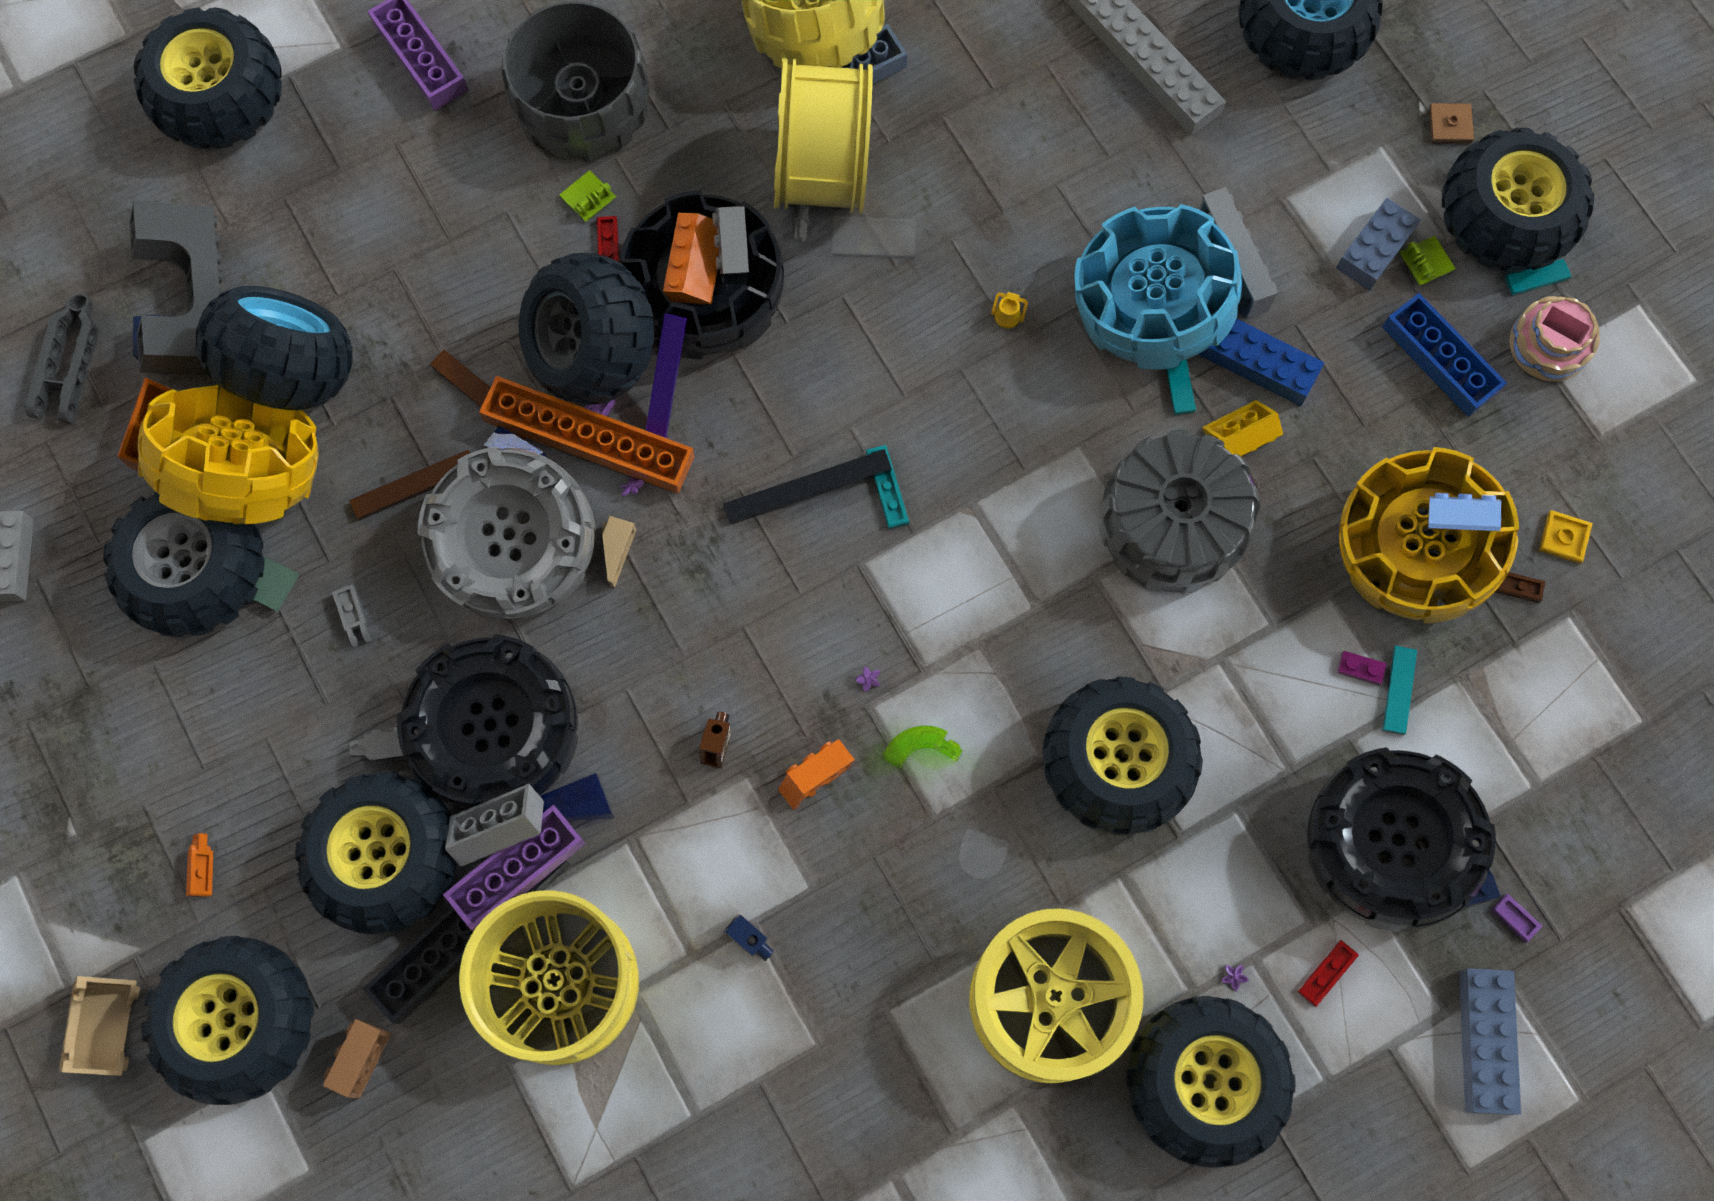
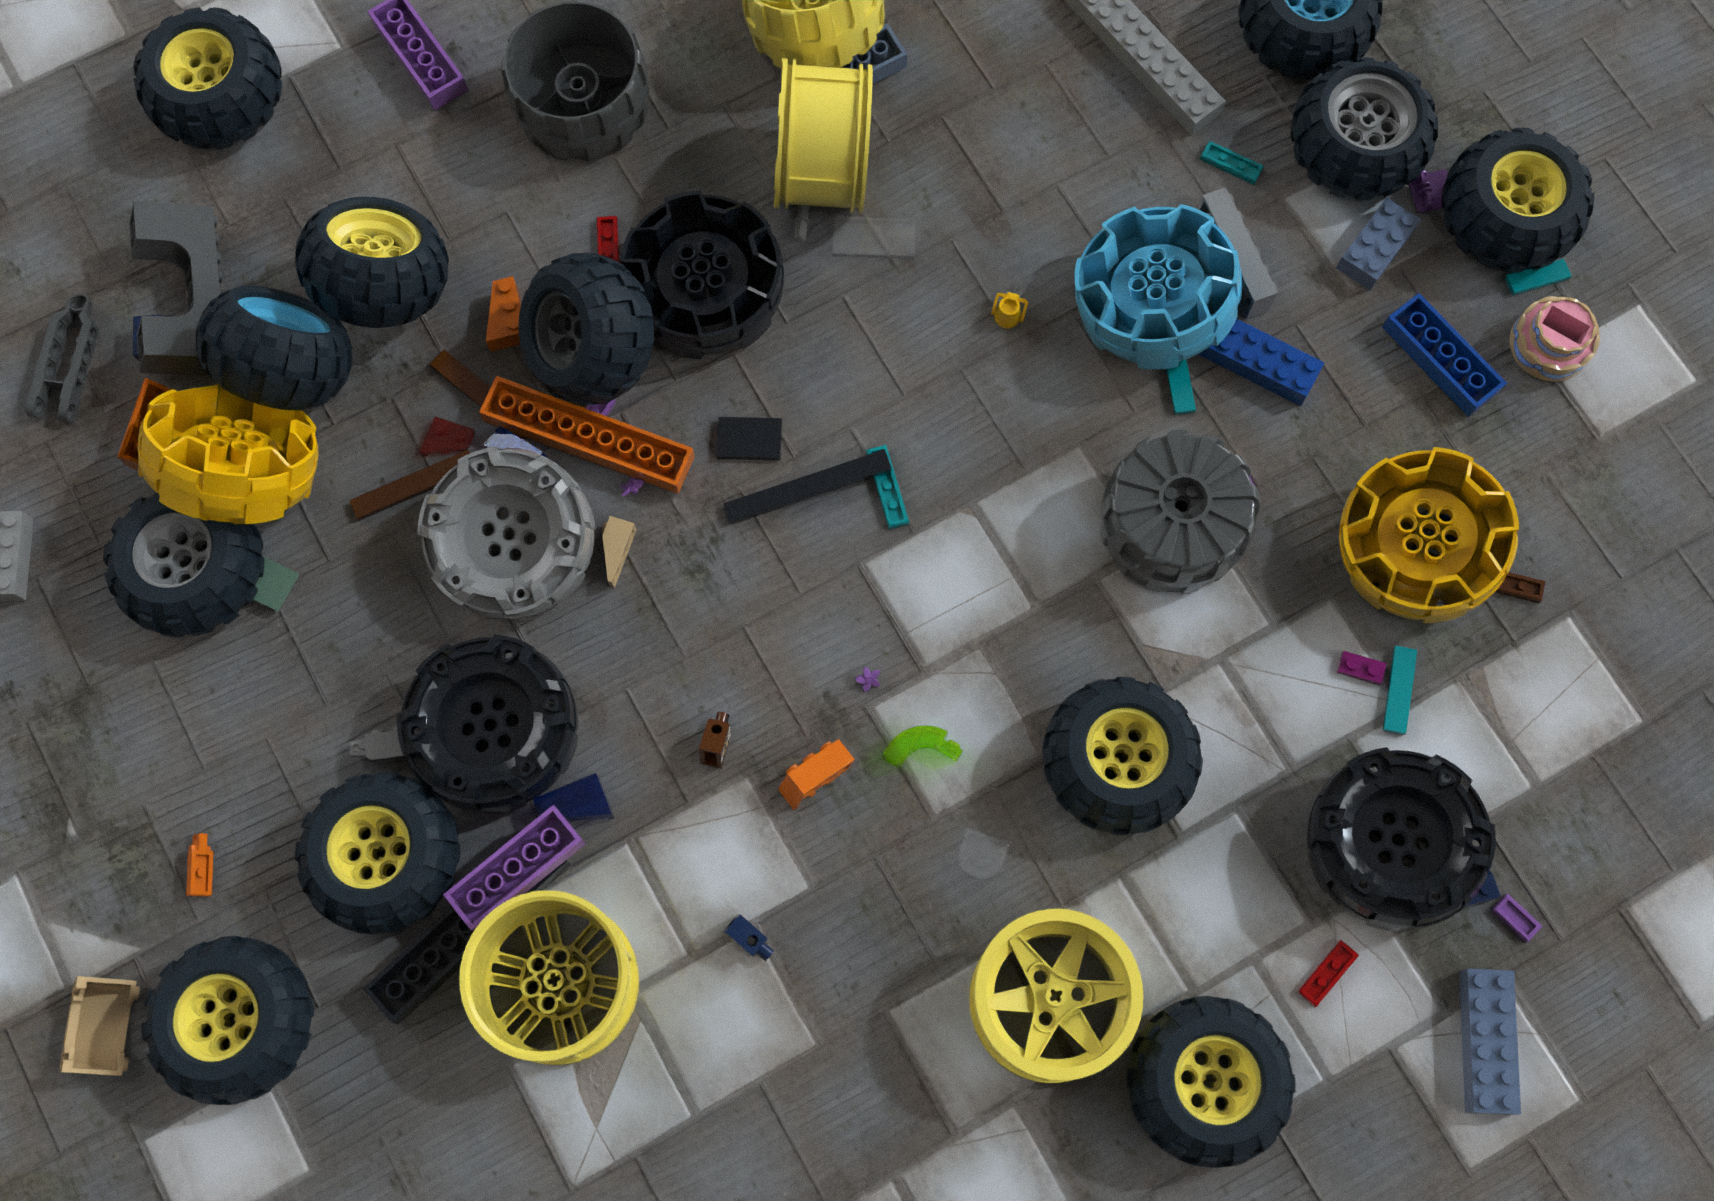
medium nougat brick [323,1019,392,1098] -> none
light grey hinge [332,584,371,647] -> none
light grey brick [445,784,544,866] -> none
lime hinge [559,170,616,222] -> none
dark purple tile [645,314,687,438] -> none
orange slope [663,213,719,304] -> none
light grey slope [712,206,749,274] -> none
yellow slope [1202,400,1283,456] -> none
medium lavender plant [1221,964,1249,991] -> none
lime hinge [1399,235,1456,286] -> none
light blue slope [1428,493,1501,531] -> none
medium nougat plate [1429,103,1474,143] -> none
yellow tile [1538,510,1593,564] -> none
none -> black wheel [295,197,449,328]
none -> clear red wing [419,417,475,456]
none -> orange wedge [486,276,521,352]
none -> black tile [717,417,782,460]
none -> teal tile [1199,140,1264,185]
none -> black wheel [1291,57,1438,201]
none -> medium lavender hinge [1409,169,1448,213]

